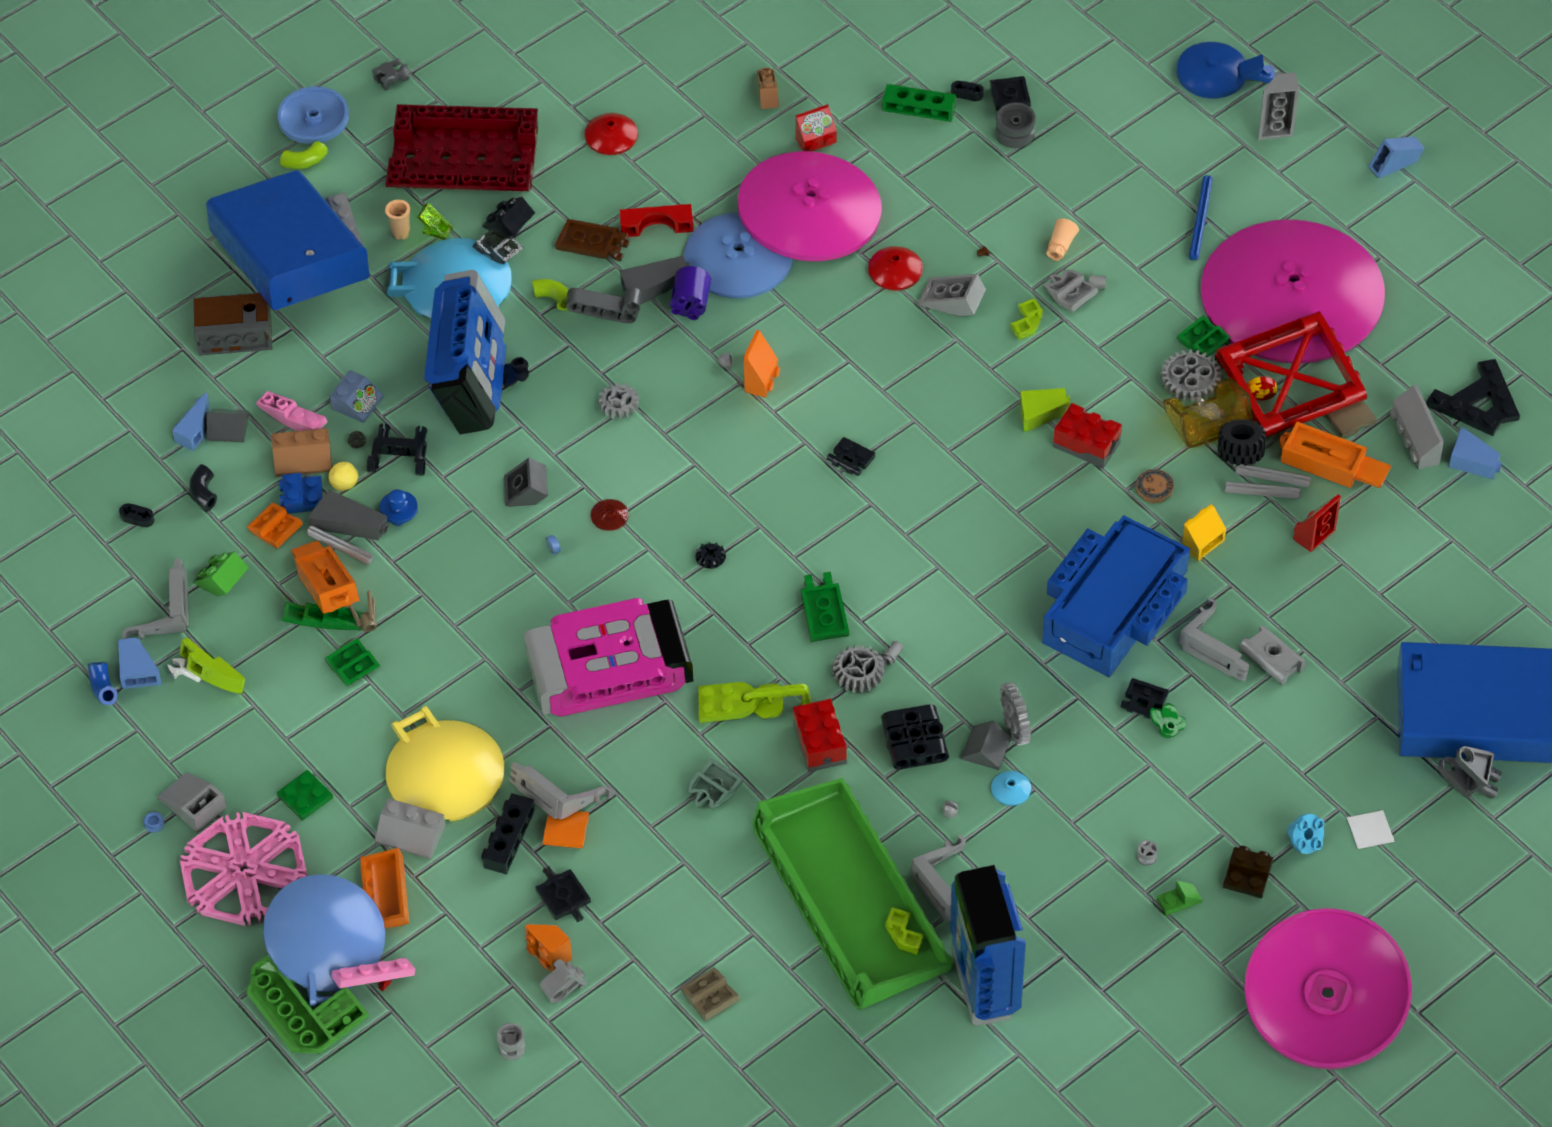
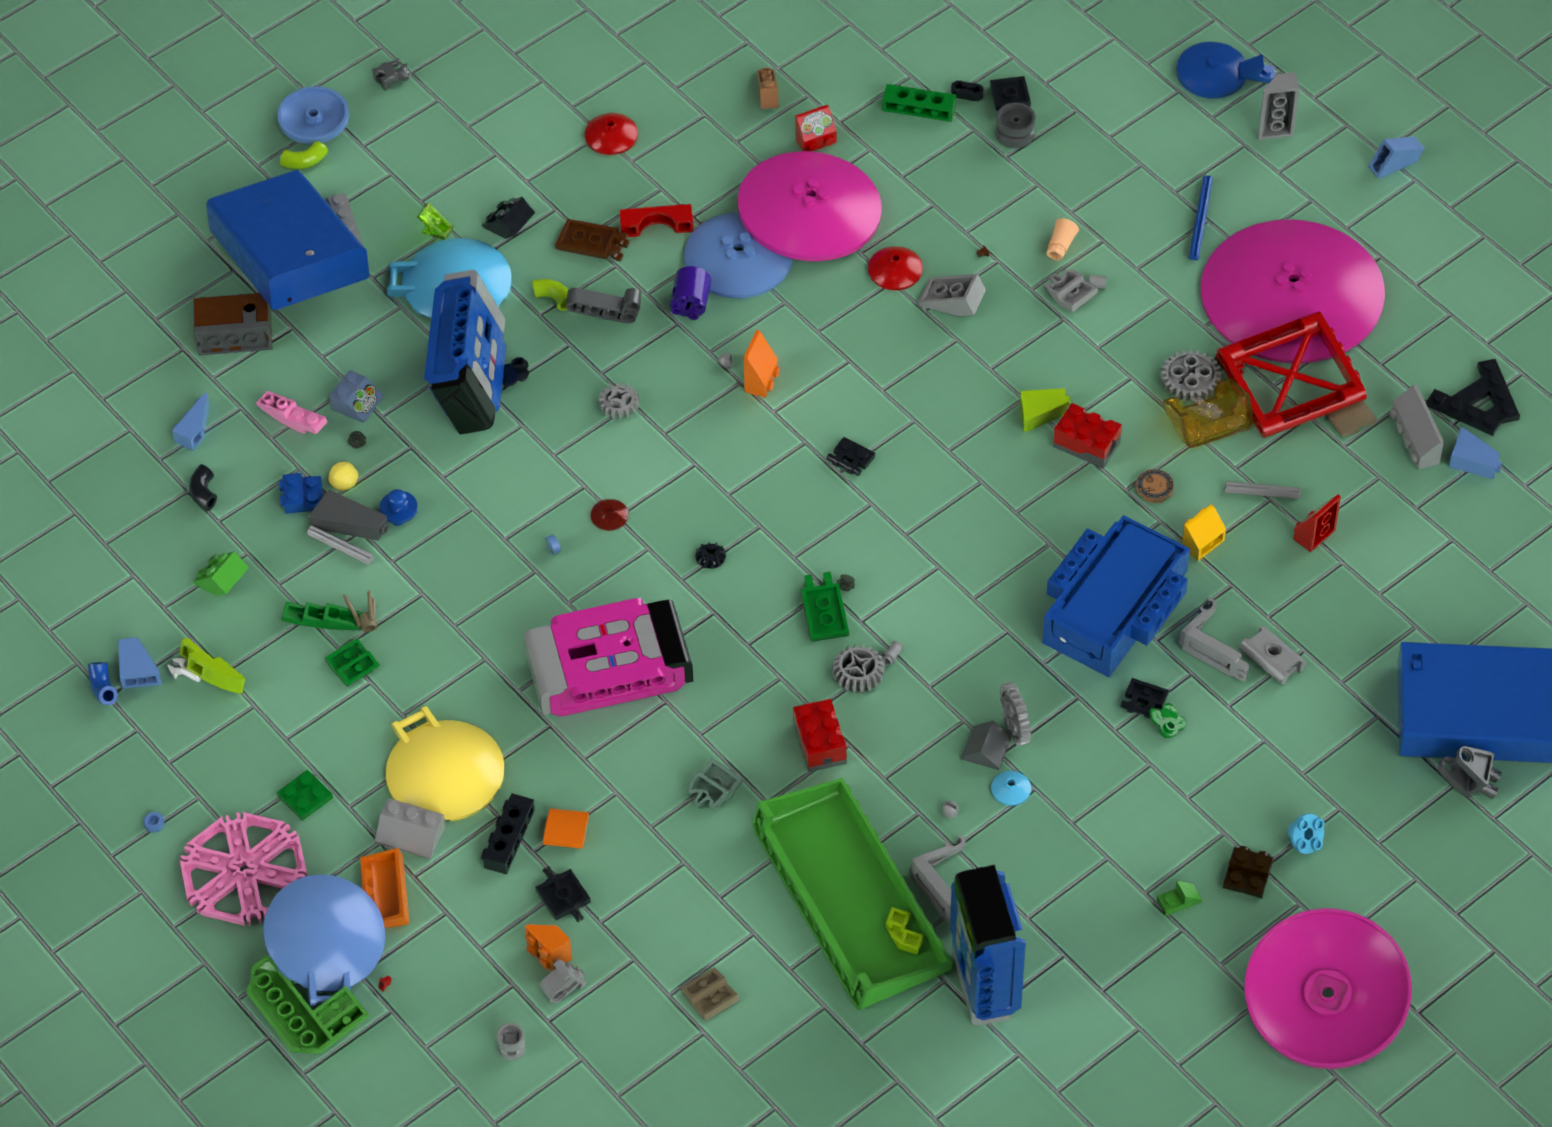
black beam [119,503,155,527] -> none
light grey hinge [122,558,189,640] -> none
light grey slope [157,772,227,832] -> none
dark grey slope [207,409,249,442] -> none
orange slope [247,503,303,549] -> none
medium nougat slope [272,428,332,477] -> none
orange piece [291,540,360,614] -> none
bright pink plate [331,958,415,988] -> none
black connector [367,423,428,476] -> none
dark red slope [385,104,538,192] -> none
light nougat plant [385,200,410,240] -> none
clear smoke slope [472,227,523,264] -> none
dark grey slope [504,457,548,507] -> none
light grey hinge [510,762,613,819] -> none
dark grey slope [620,256,690,305] -> none
lime plate [698,682,812,723] -> none
black connector [881,704,949,770] -> none
lime tile [1010,298,1043,340] -> none
light grey wheel [1137,840,1158,866] -> none
green slope [1177,315,1231,358] -> none
black tyre [1218,419,1266,466] -> none
light grey axle [1236,464,1311,487] -> none
piece [1247,377,1277,401] -> none
orange piece [1279,422,1391,488] -> none
white sticker [1347,810,1395,849] -> none
none -> clear smoke plate [837,575,855,591]

